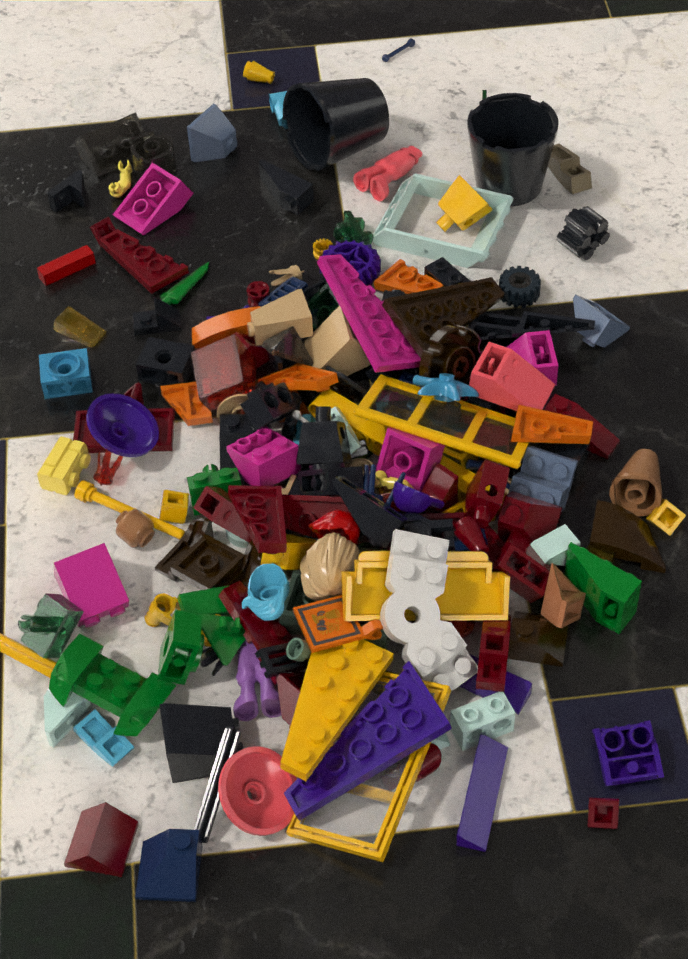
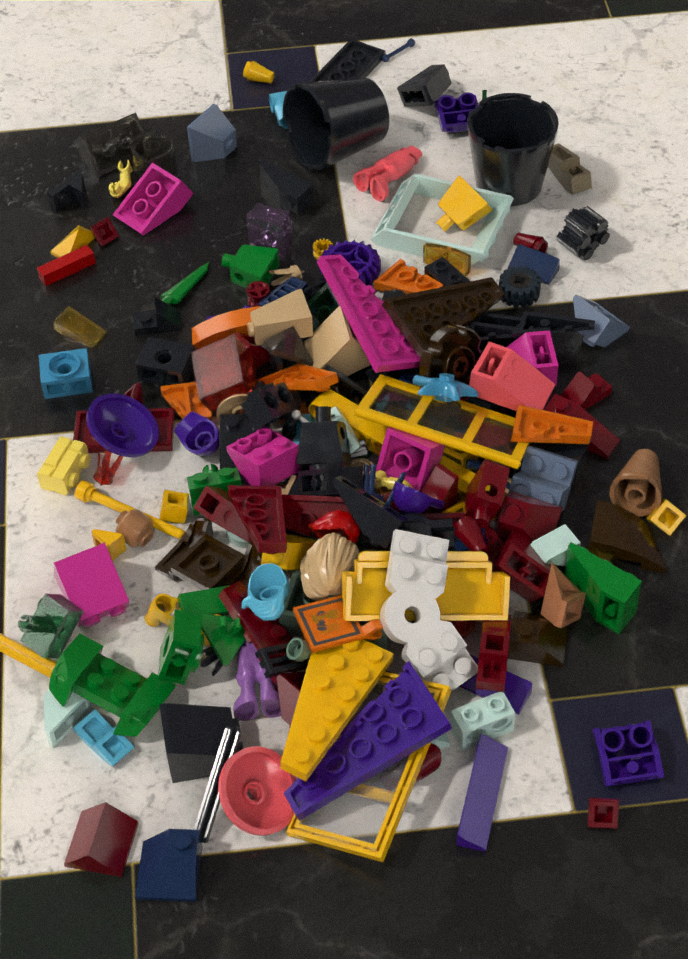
dark red wing [99,229,189,294] -> none
clear green hips [333,211,374,245] -> none
none -> yellow slope [50,225,95,258]
none -> yellow slope [92,529,127,561]
none -> dark purple cap [174,412,220,456]
none -> green torso [221,245,279,288]
none -> clear purple brick [246,203,293,260]
none -> black tile [309,39,386,82]
none -> black slope [397,64,452,107]
none -> clear yellow slope [423,243,471,276]
none -> dark purple slope [434,92,479,133]
none -> dark blue slope [507,244,560,285]
none -> dark red cone [513,233,548,253]
none -> dark red slope [561,371,612,410]

